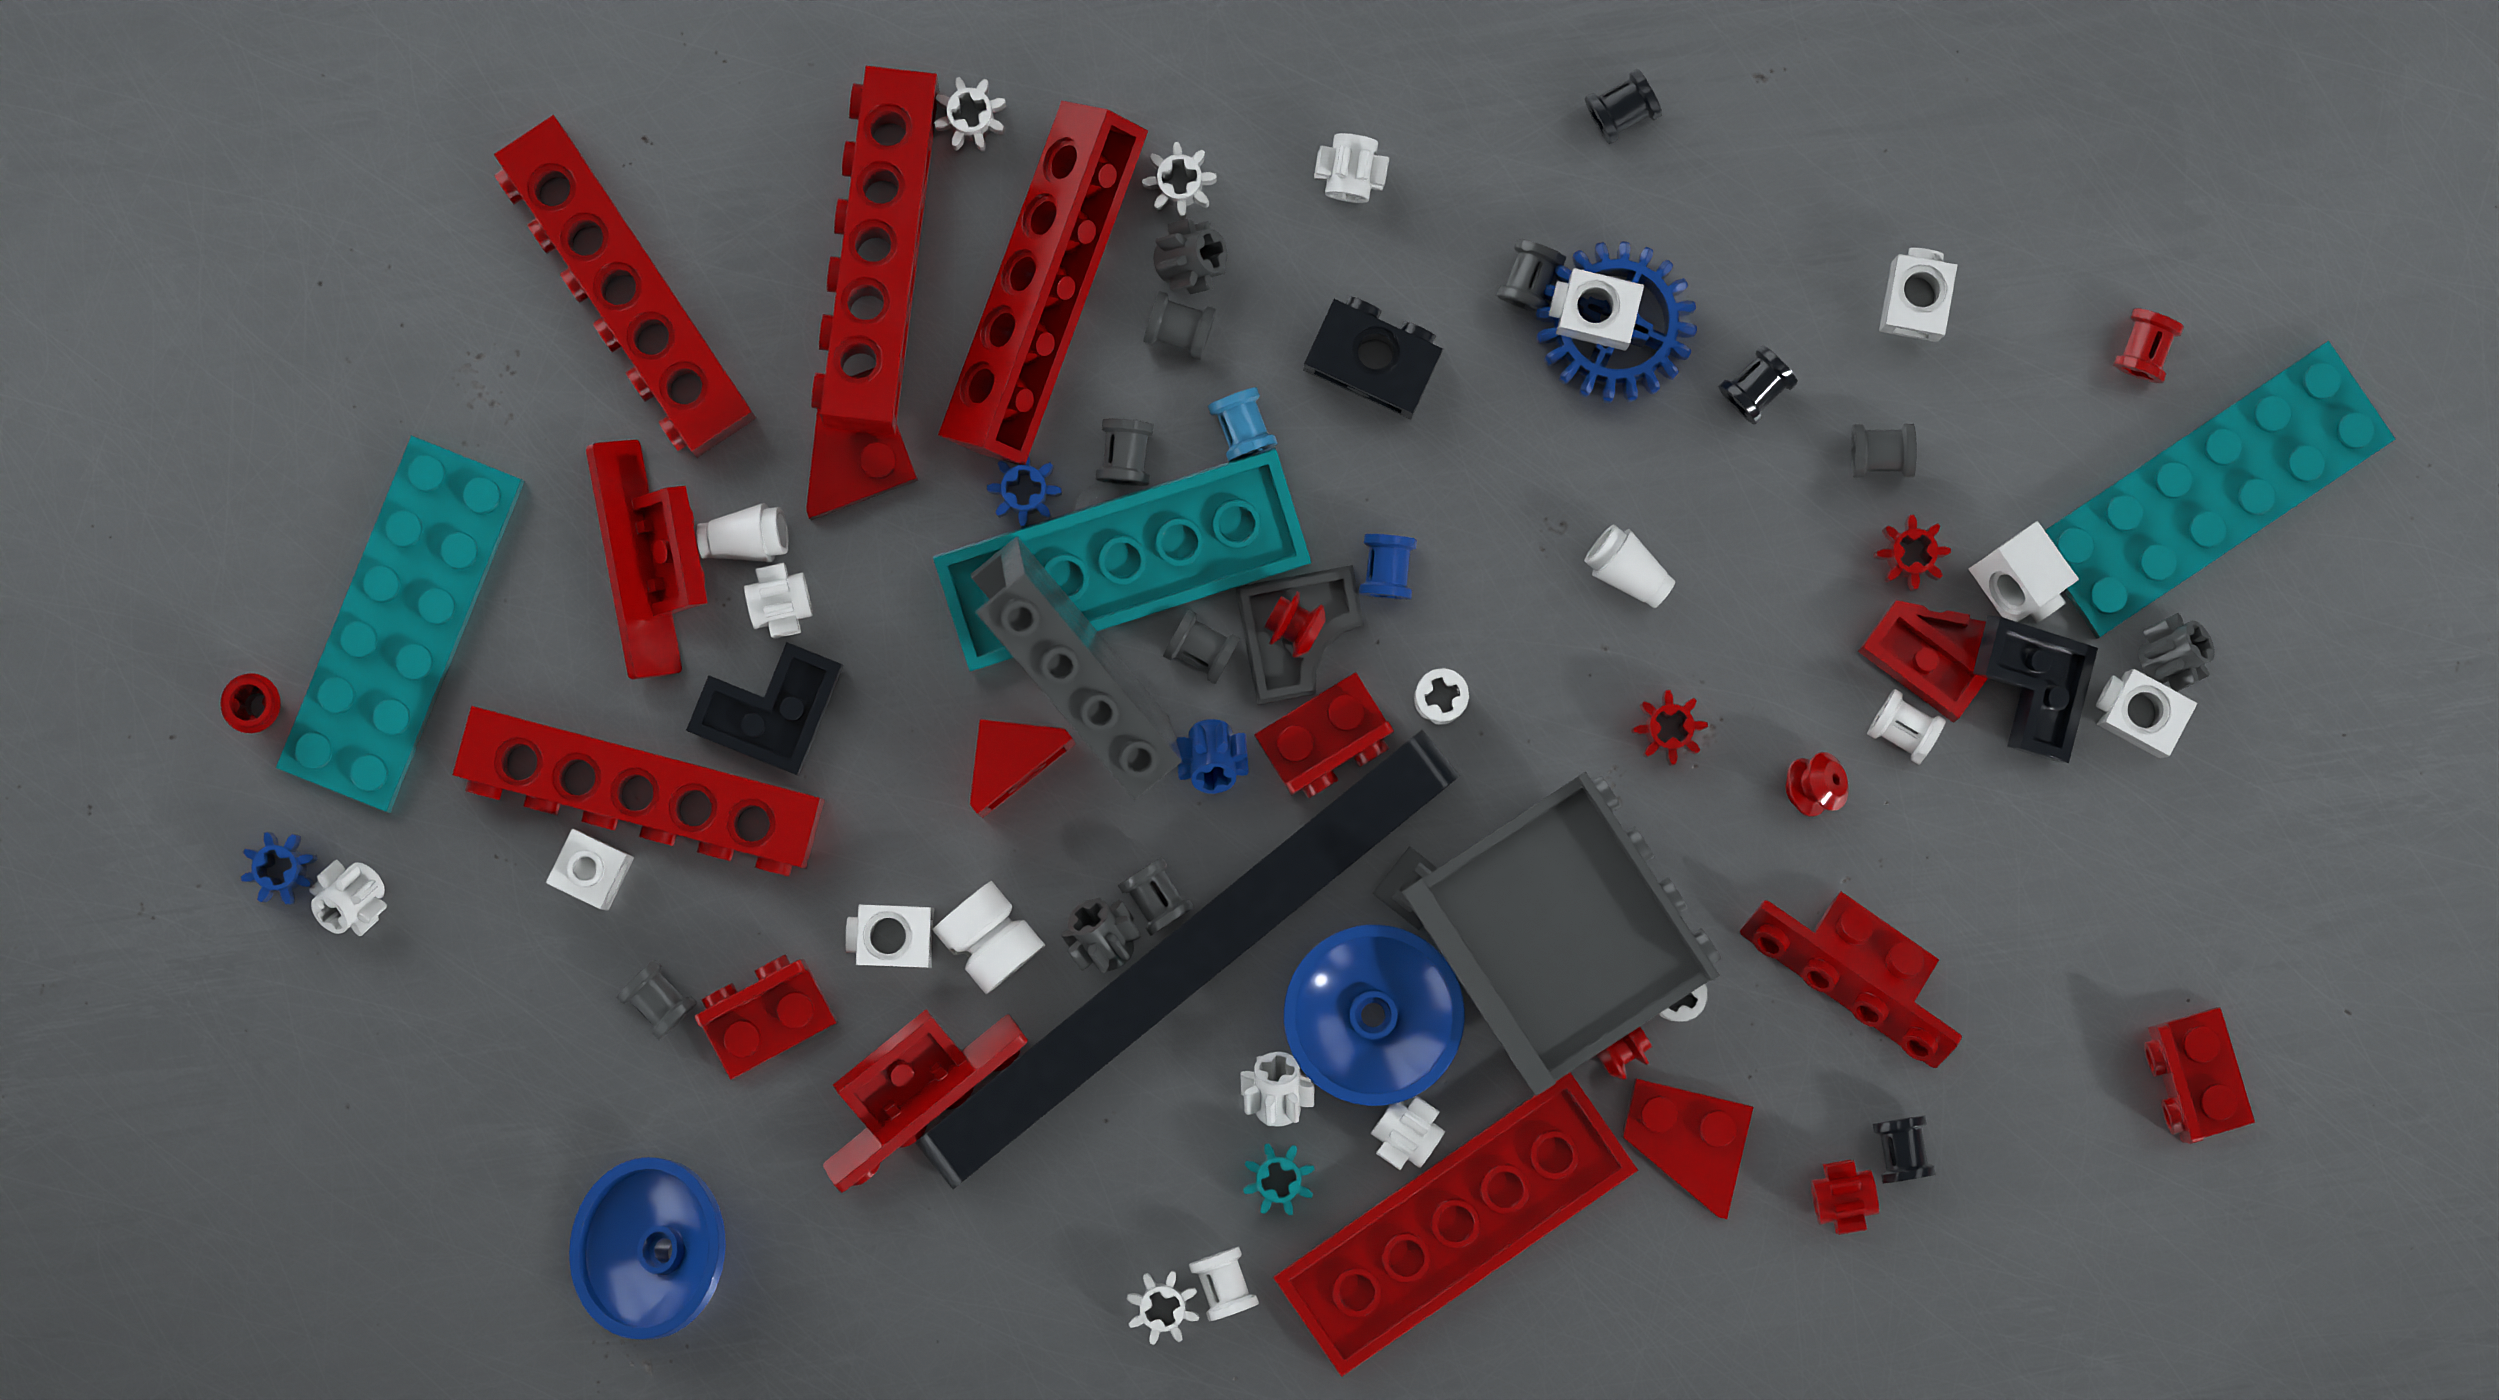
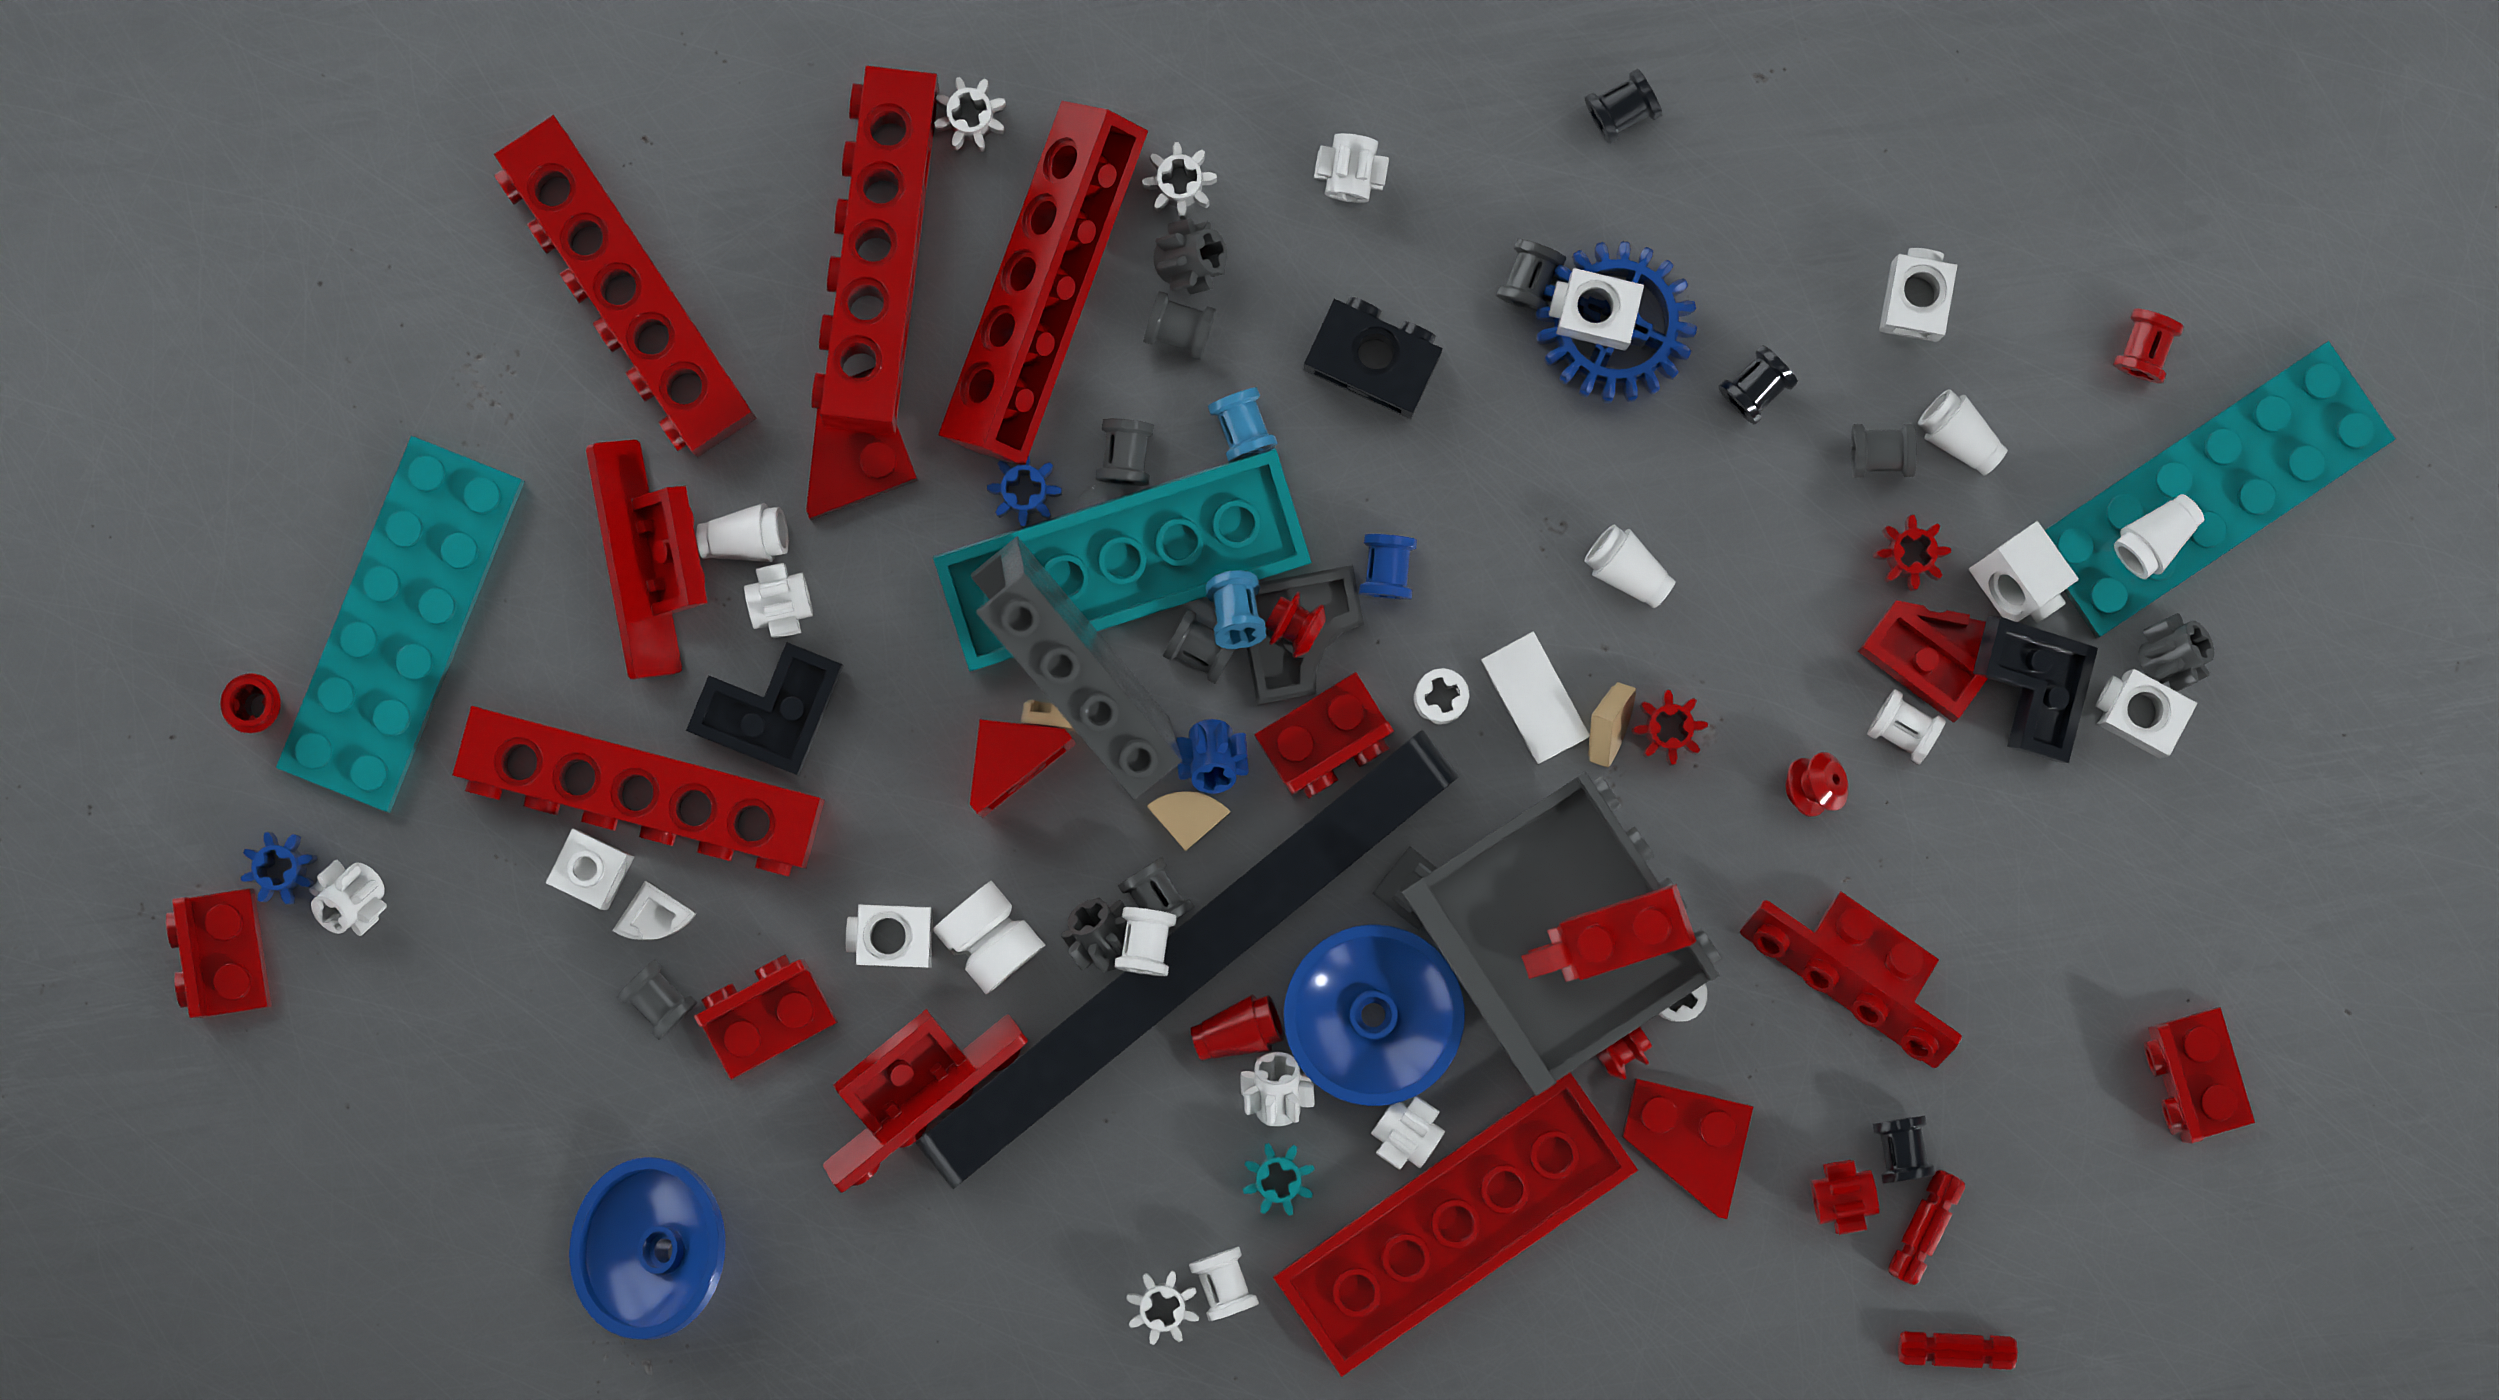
none -> red bracket [166,888,272,1018]
none -> white tile [612,881,697,941]
none -> tan tile [1021,700,1076,732]
none -> white bush [1114,907,1177,976]
none -> tan tile [1147,791,1231,851]
none -> red cone [1191,994,1284,1061]
none -> dark azure bush [1206,570,1266,649]
none -> white tile [1480,631,1590,765]
none -> red hinge [1521,884,1697,982]
none -> tan tile [1588,682,1636,768]
none -> red axle [1888,1170,1965,1285]
none -> red axle [1898,1331,2018,1370]
none -> white cone [1918,389,2008,476]
none -> white cone [2114,494,2204,579]

